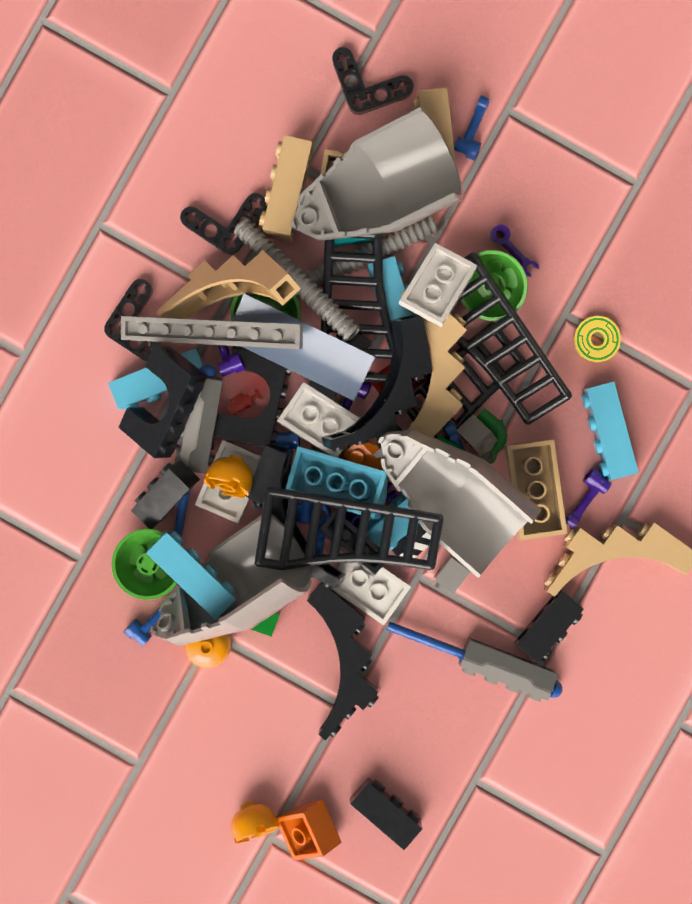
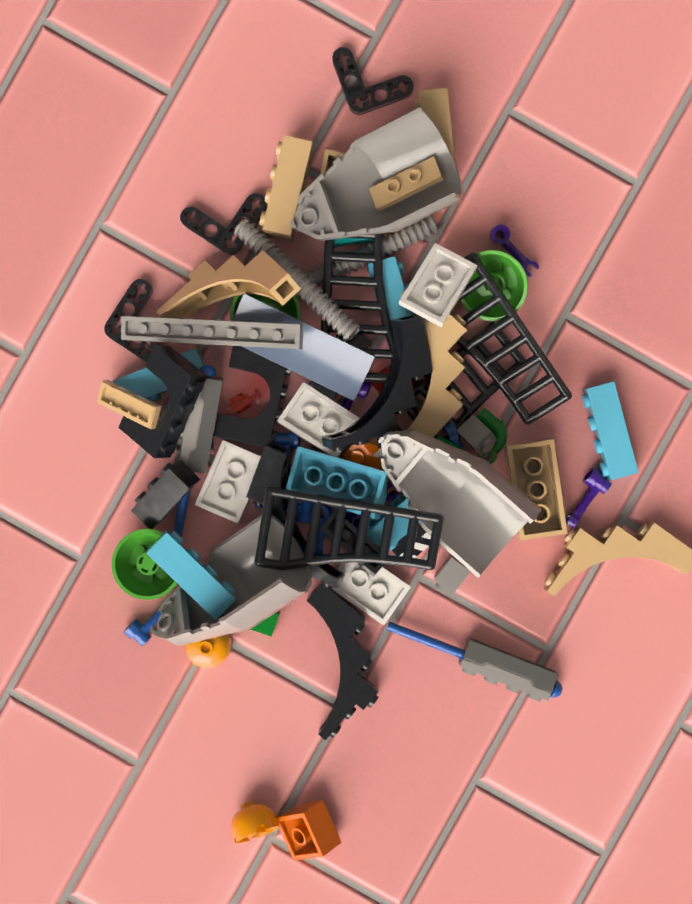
light orange cylinder [203,455,253,498] -> none
dark purple brick [217,345,246,377] -> none
black brick [350,777,423,850] -> none
blue brick [454,95,489,161] -> none
black brick [514,590,584,663] -> none
light yellow tile [573,315,621,363] -> none
none -> tan plate [97,380,162,429]
none -> tan plate [369,156,444,212]

